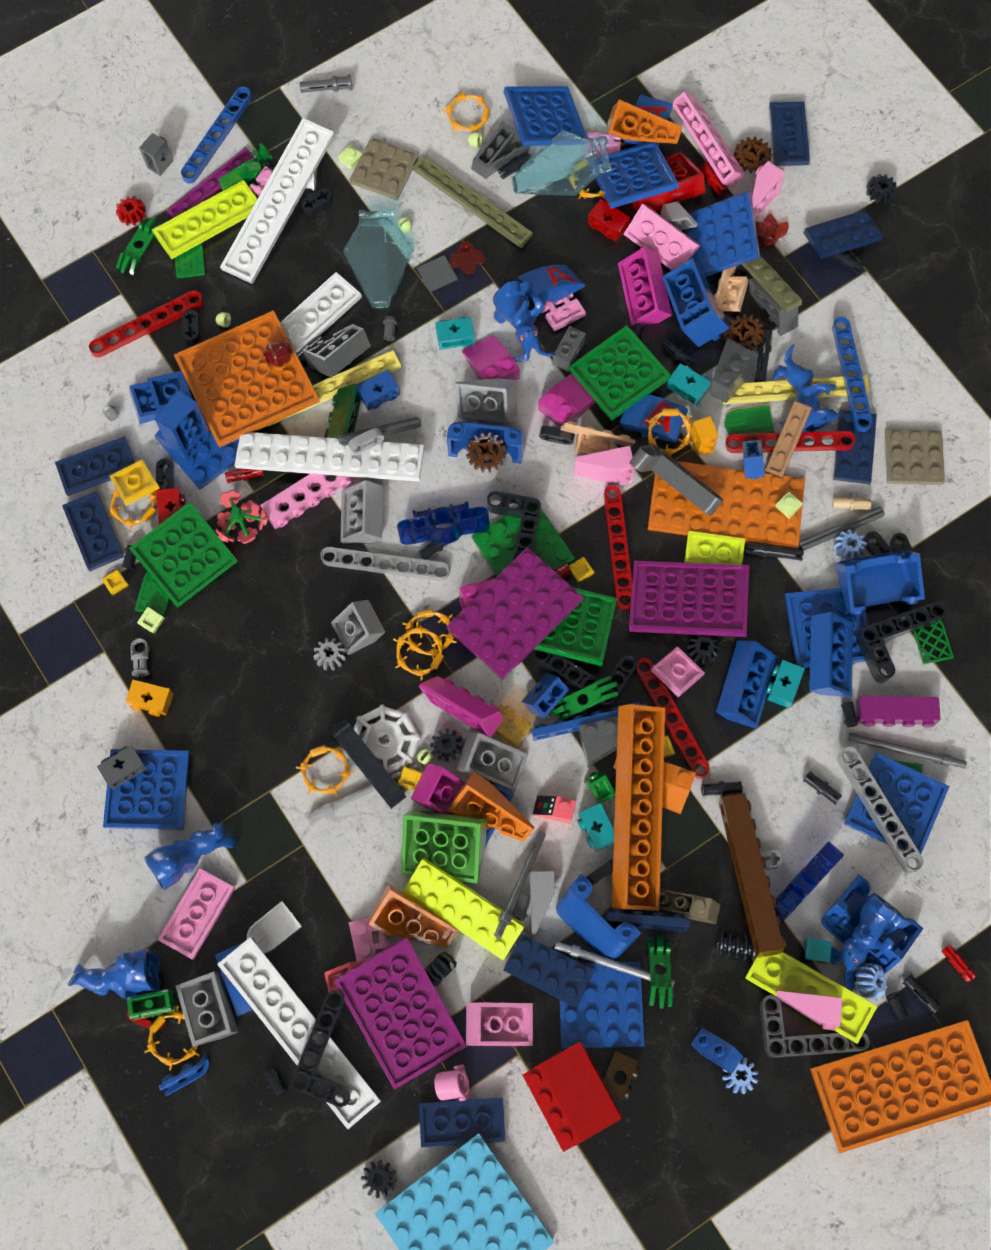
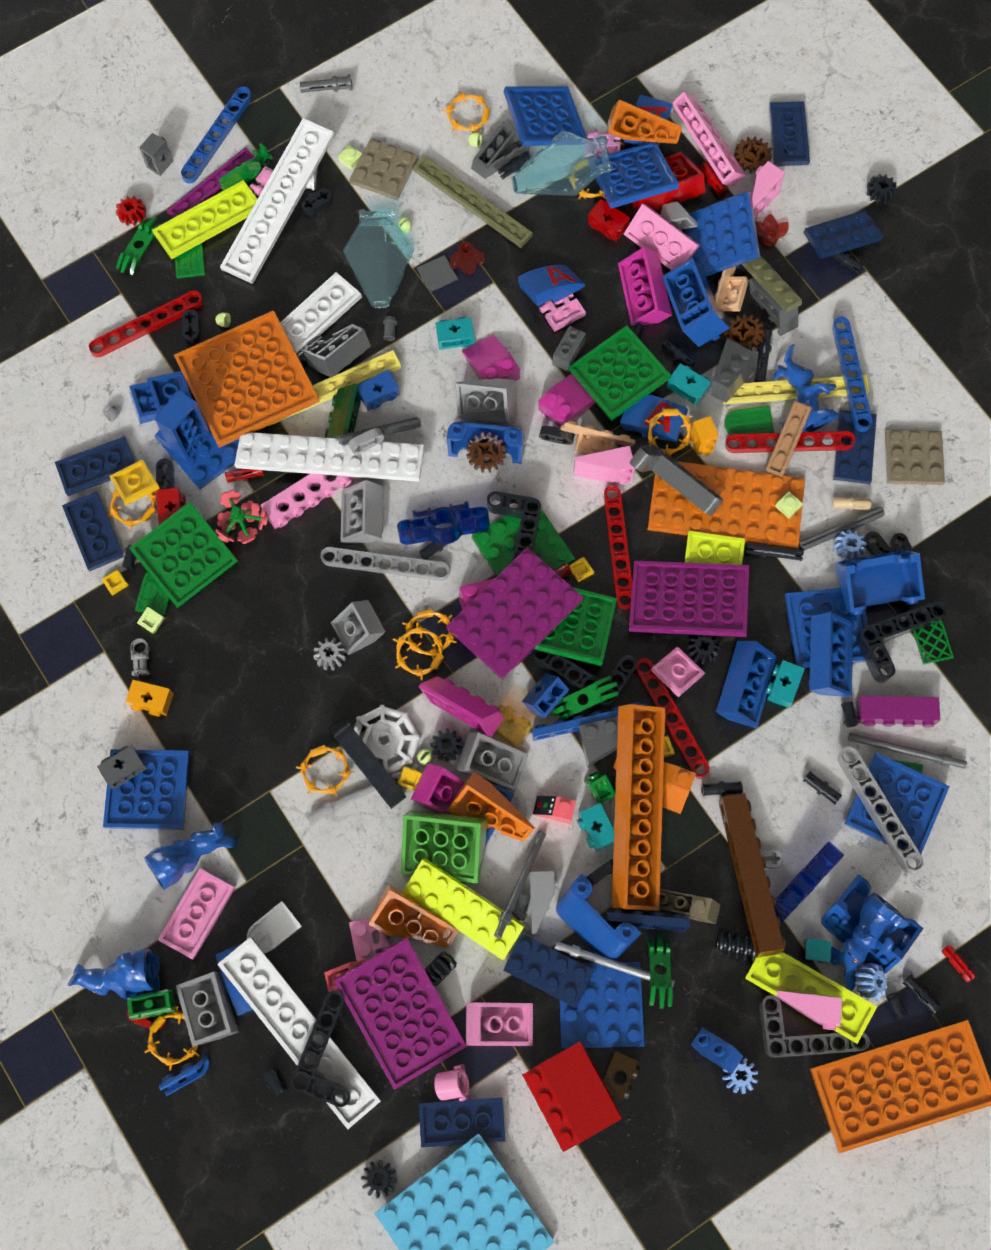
dark red head [264,340,293,367] -> none
blue animal [493,281,556,362] -> none
blue brick [742,440,764,479] -> none

